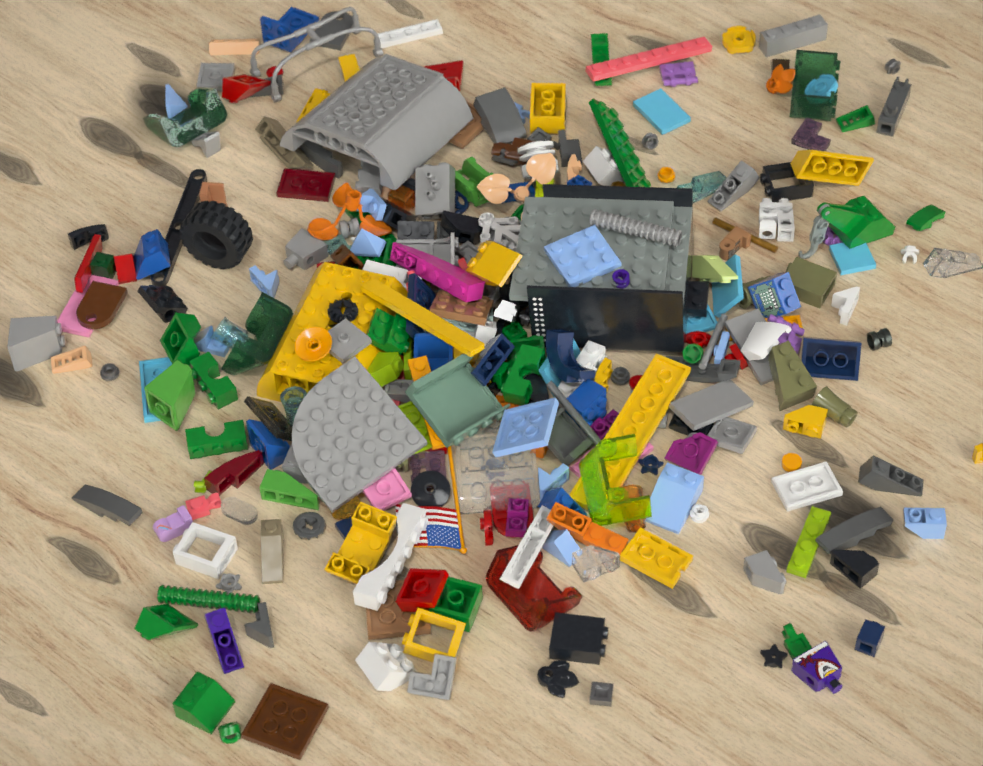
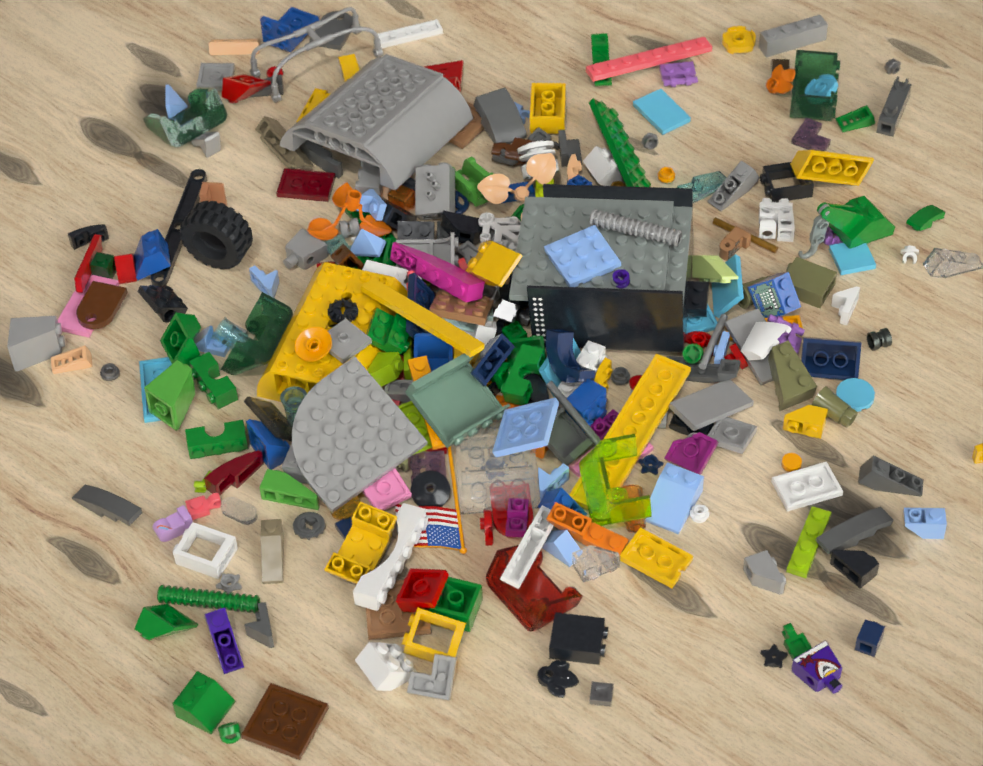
none -> medium azure tile [836,378,875,412]

